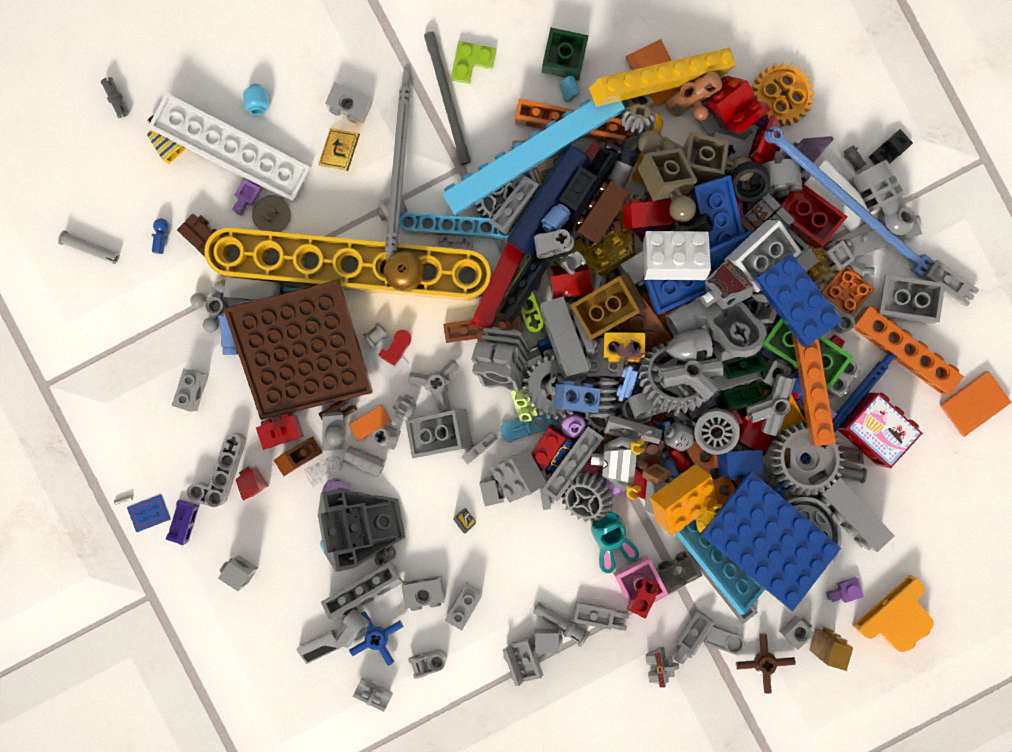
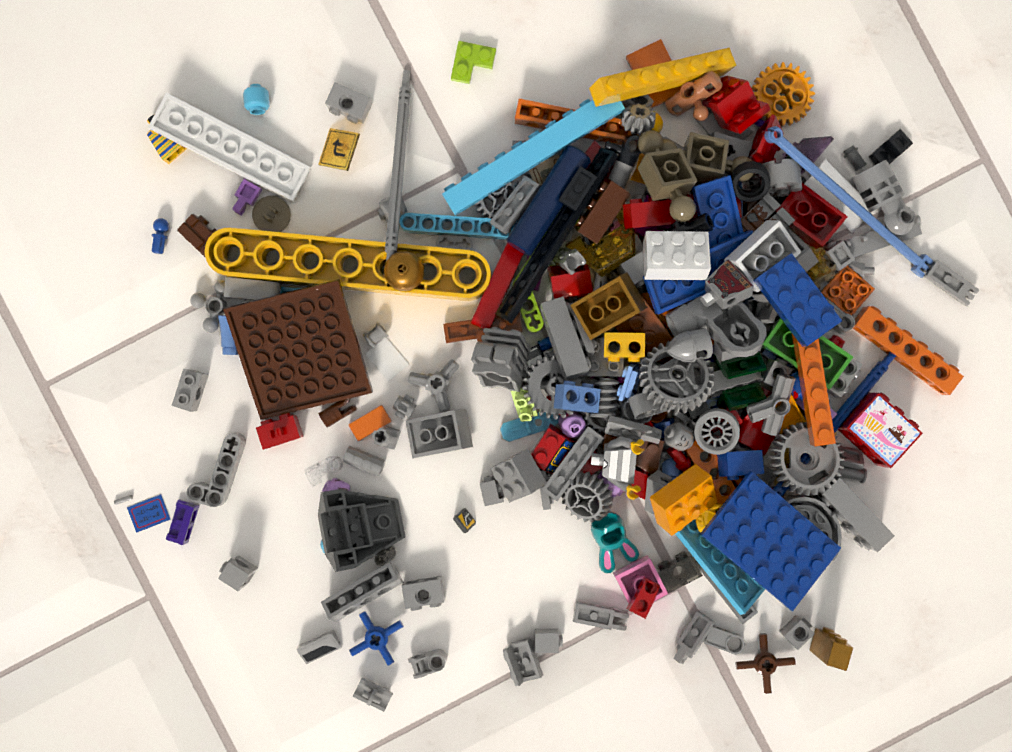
light grey pin [58,230,120,264] -> none
dark grey pin [100,77,130,118] -> none
red slope [235,466,269,501] -> none
dark orange slope [273,436,323,477] -> none
light grey tile [322,412,344,451] -> none
light grey piece [335,609,369,648] -> none
red leg [378,330,411,367] -> none
dark grey piece [424,31,471,165] -> none
light grey brick [445,582,482,631] -> none
light grey piece [462,432,497,465] -> none
light grey pin [532,602,590,647] -> none
light grey piece [534,229,575,258] -> none
dark green brick [541,27,589,81] -> none
medium blue brick [541,204,571,233] -> none
medium azure tile [559,76,579,102] -> none
piece [612,340,647,365] -> none
medium nougat tile [642,463,671,486] -> none
light grey hips [646,647,679,688] -> none
light grey piece [658,358,723,401] -> none
medium lavender plate [826,577,864,603] -> none
light orange brick [852,575,934,652] -> none
light grey slope [879,275,945,324] -> none
orange tile [940,371,1012,437] -> none

